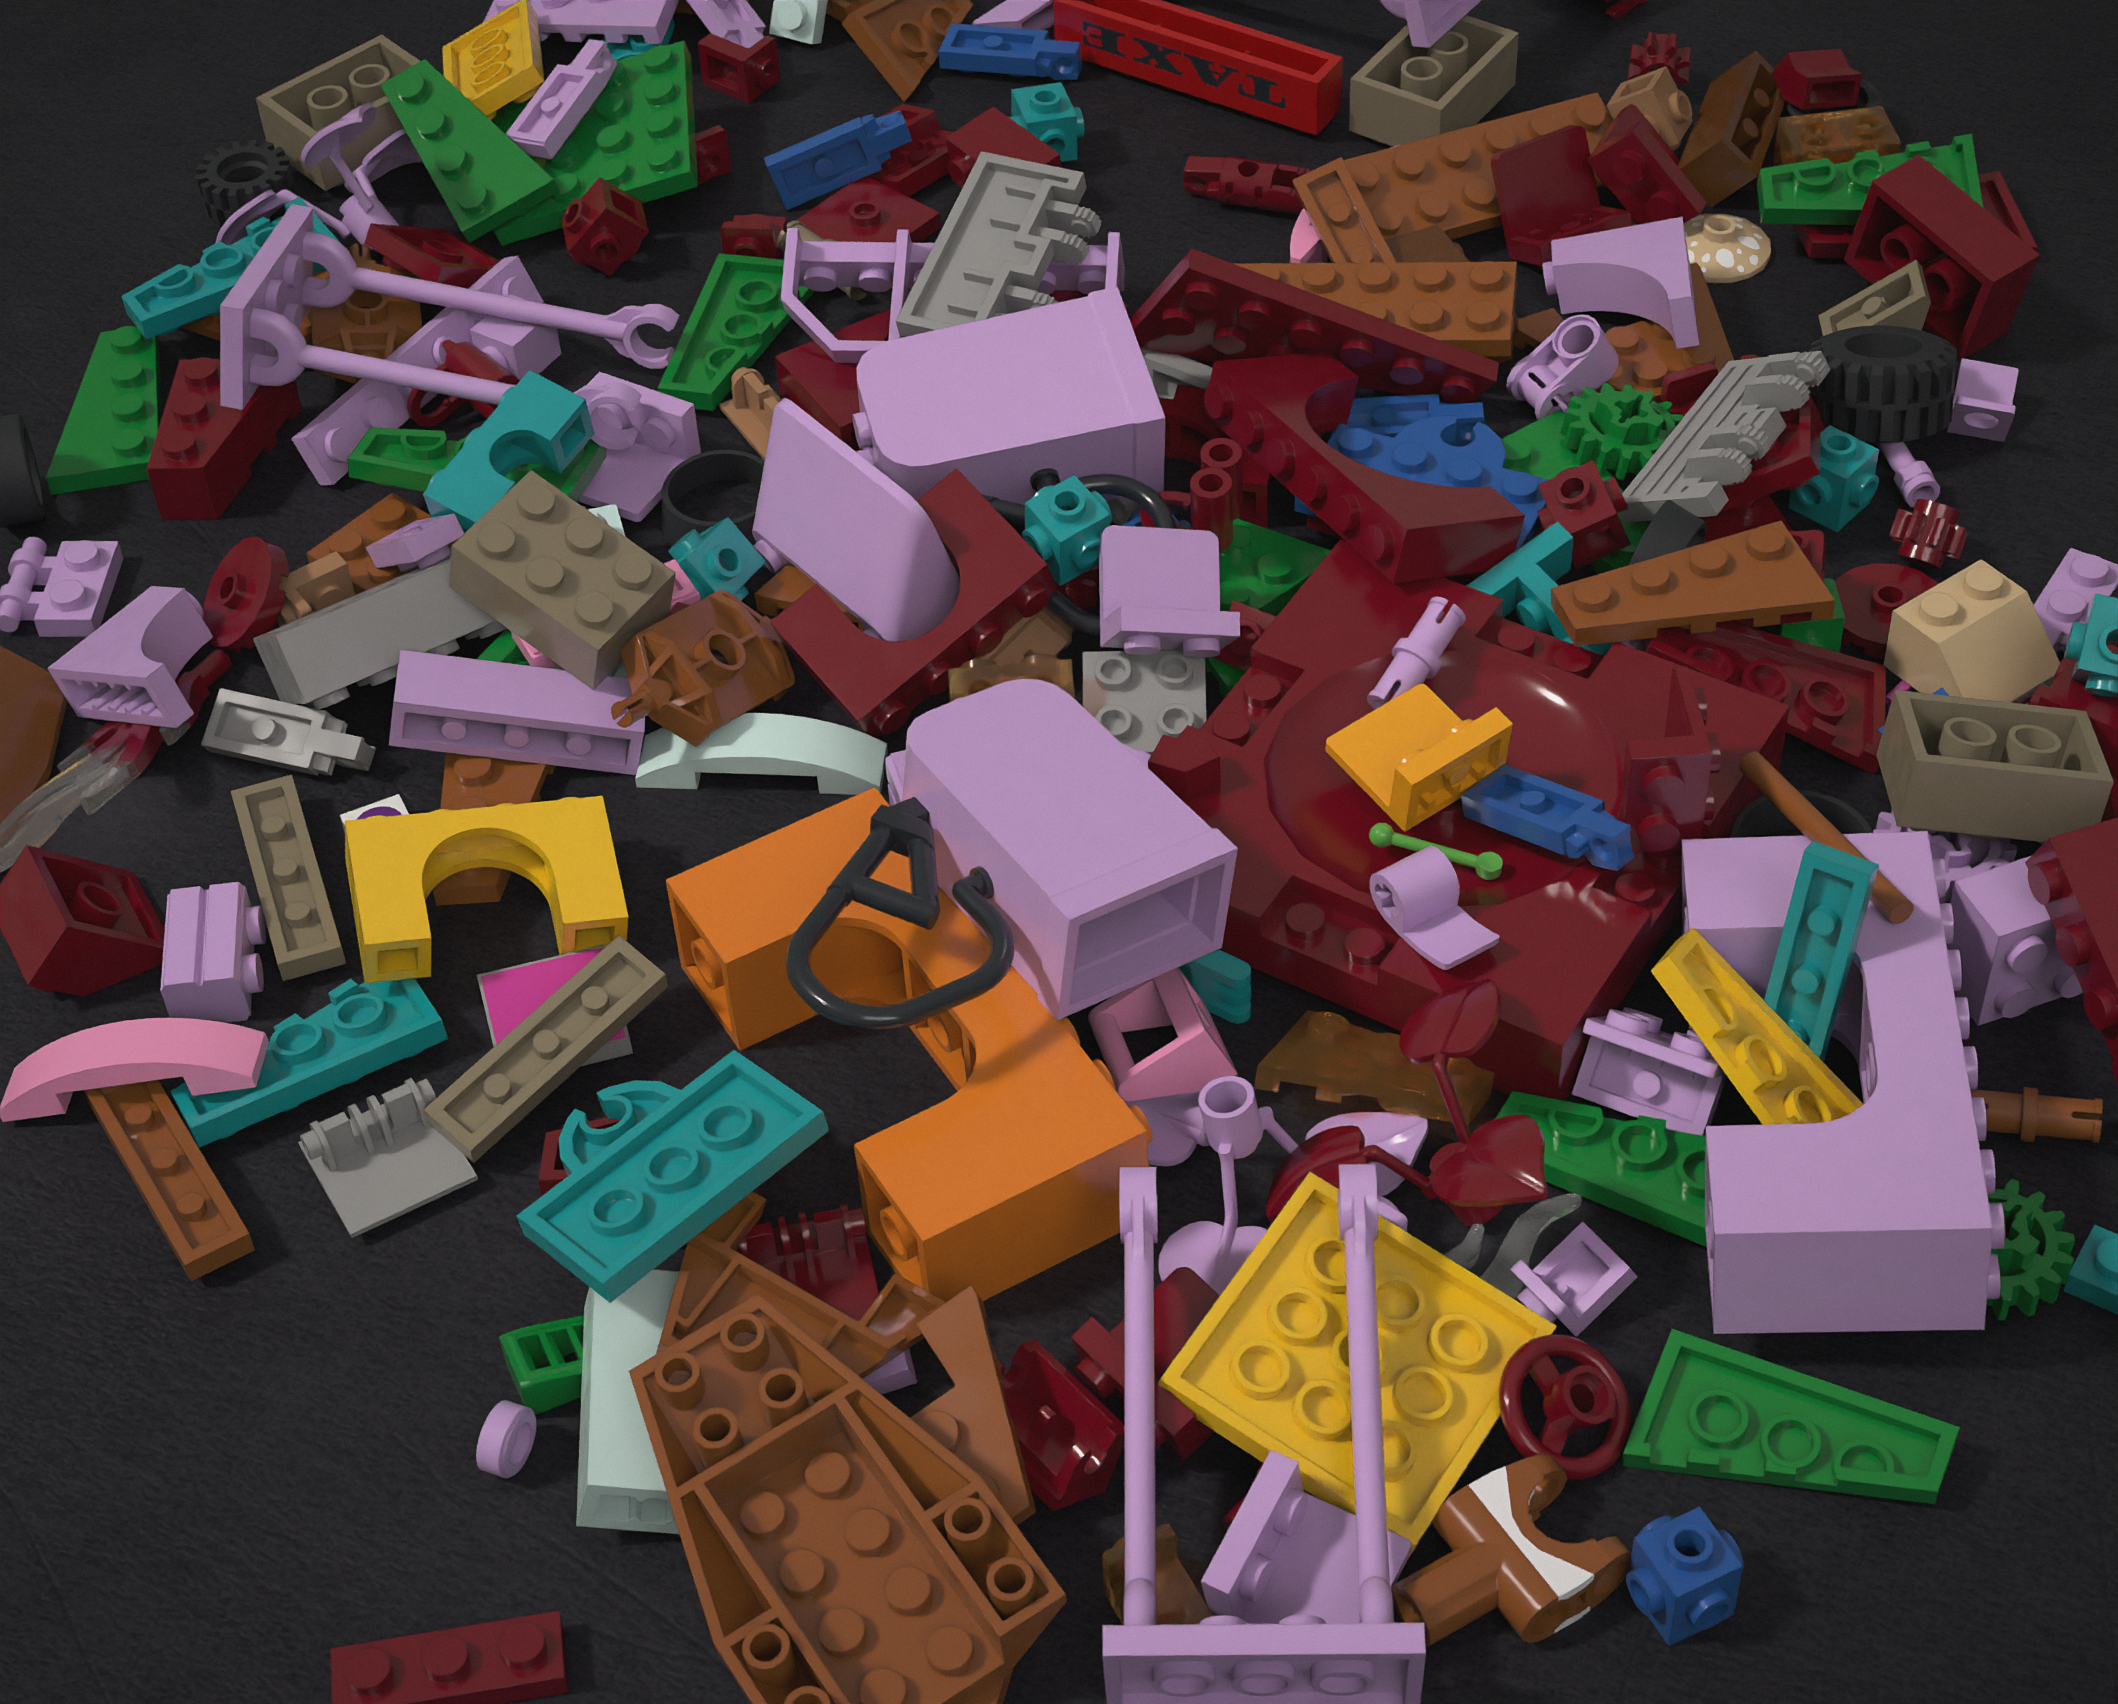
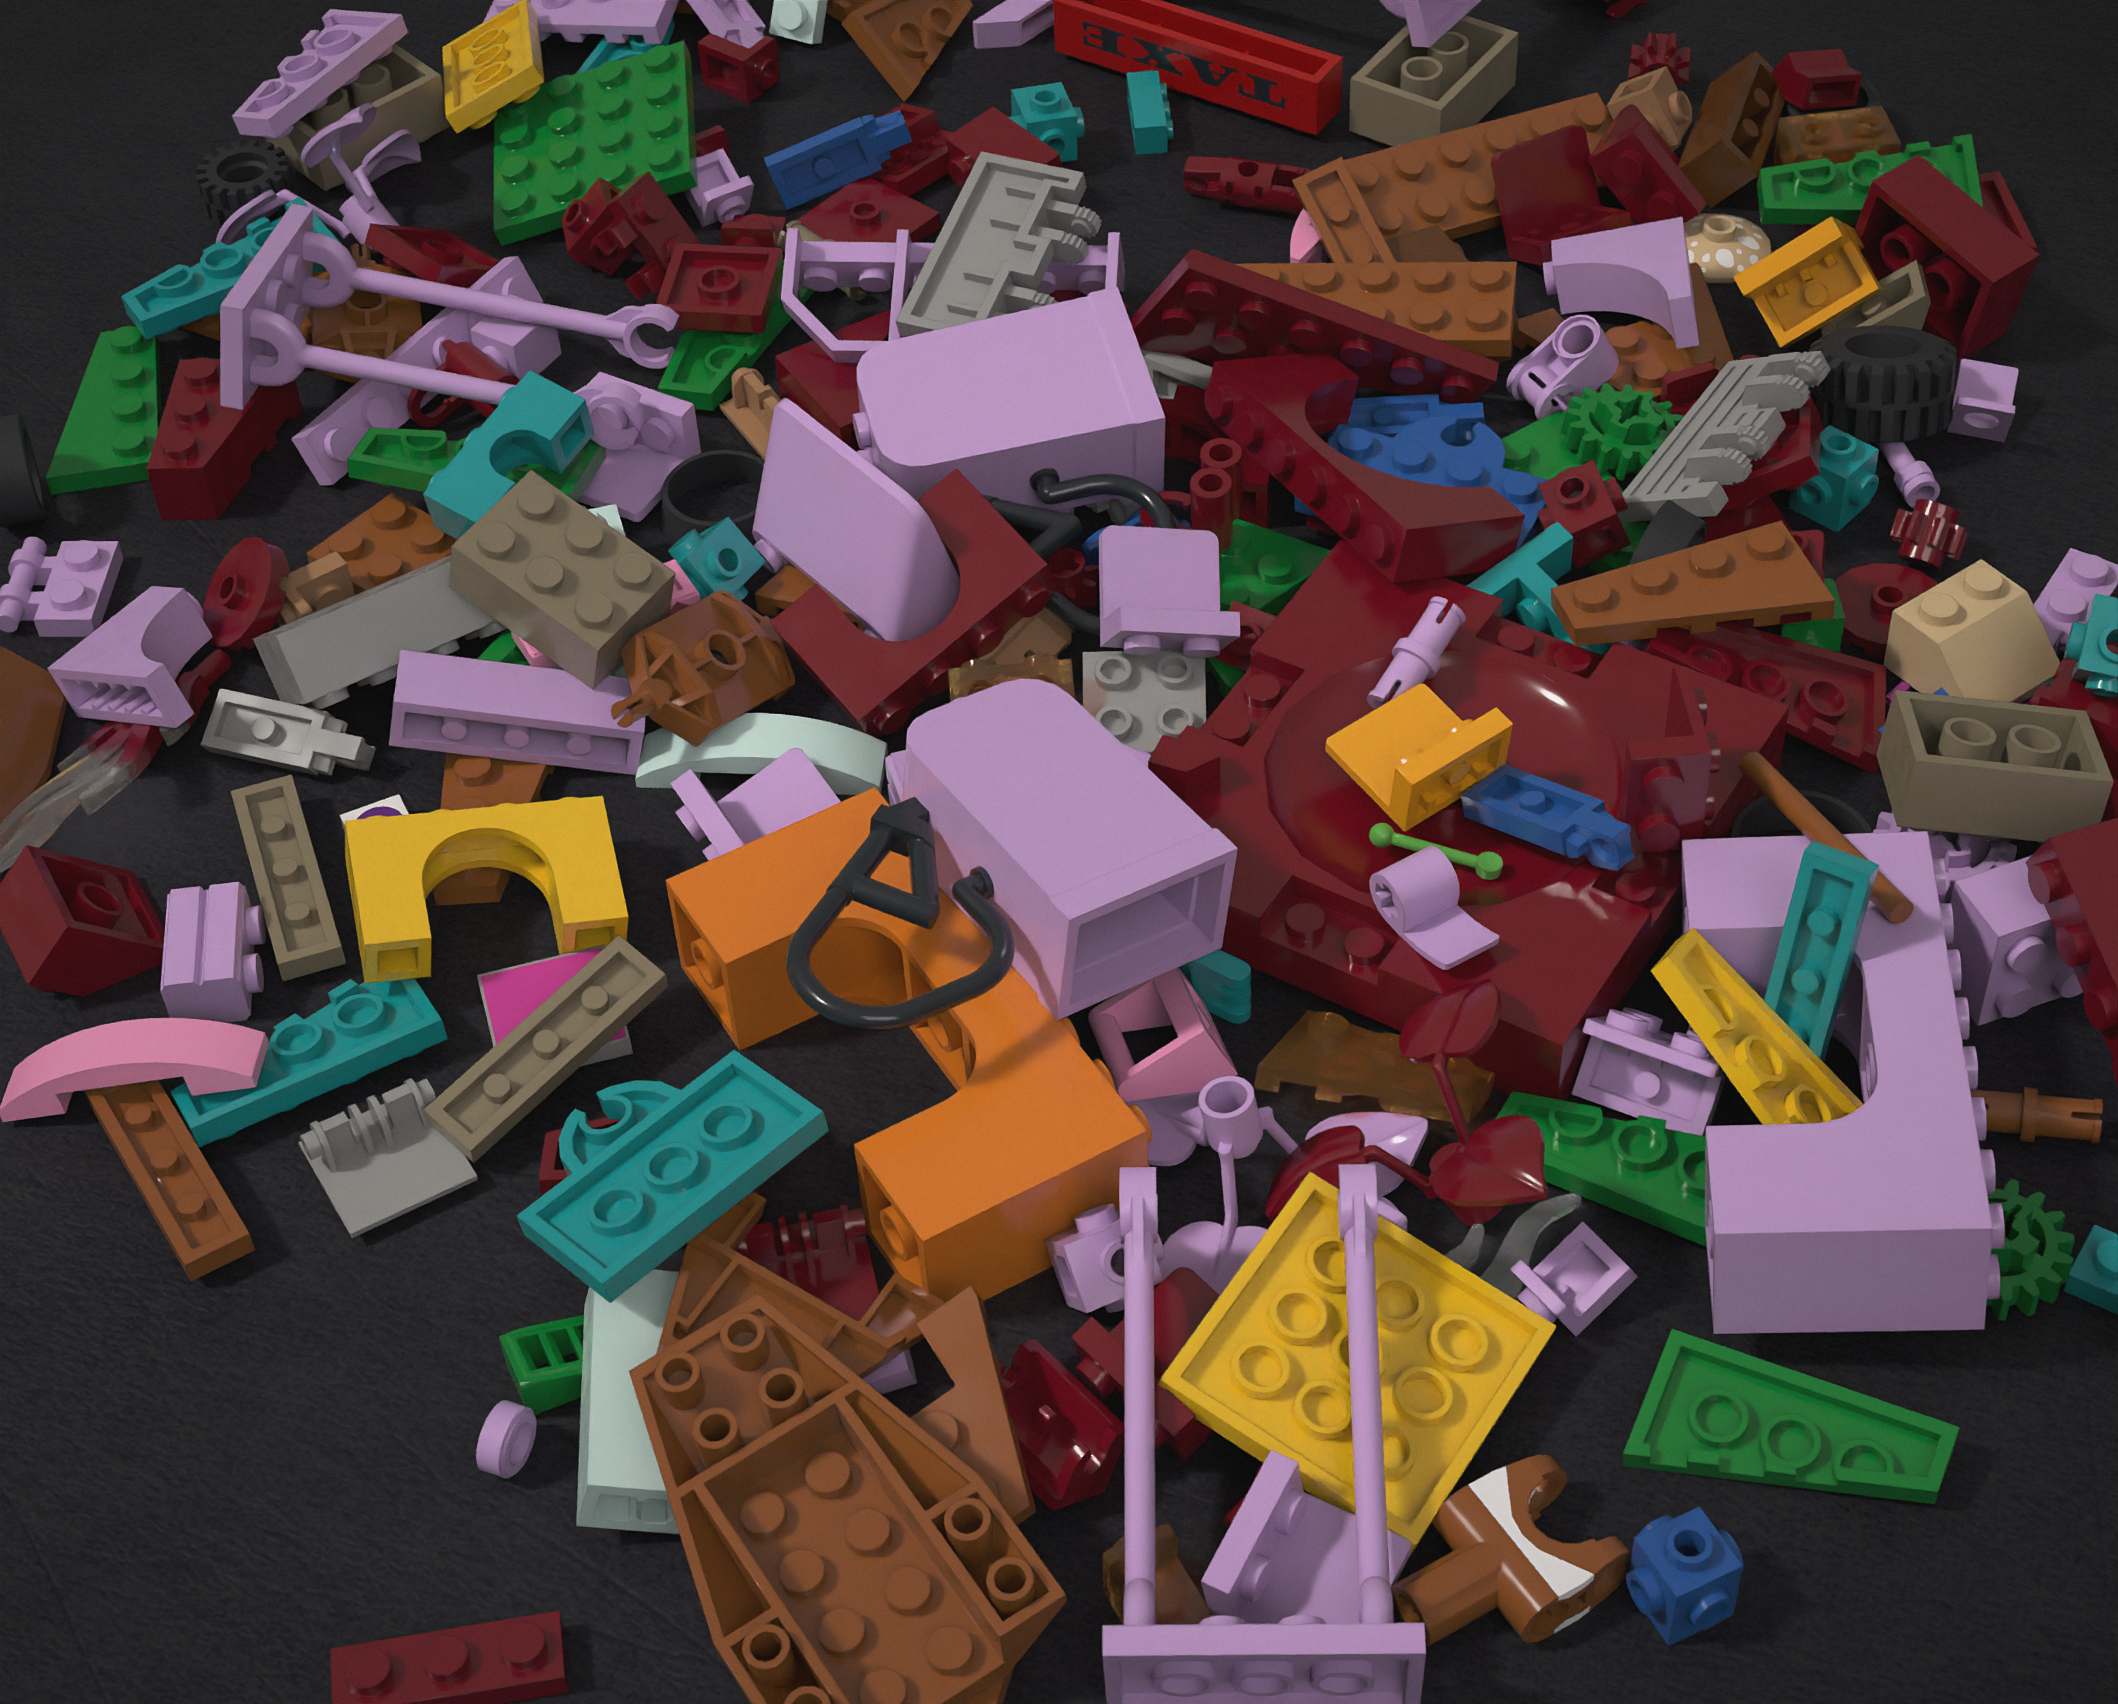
lavender plate [366,514,464,572] -> none
green wing [380,59,560,243] -> none
lavender hinge [506,39,617,159] -> none
blue hinge [938,23,1082,80] -> none
teal brick [1022,475,1112,586] -> none
dark red piece [1499,1335,1631,1480] -> none
none -> lavender wing [232,9,409,140]
none -> dark red plate [593,171,701,300]
none -> dark red plate [656,243,784,333]
none -> lavender bracket [670,748,841,860]
none -> lavender bracket [683,148,754,227]
none -> lavender brick [1044,1203,1164,1313]
none -> teal piece [1126,70,1173,155]
none -> light orange bracket [1733,216,1883,349]

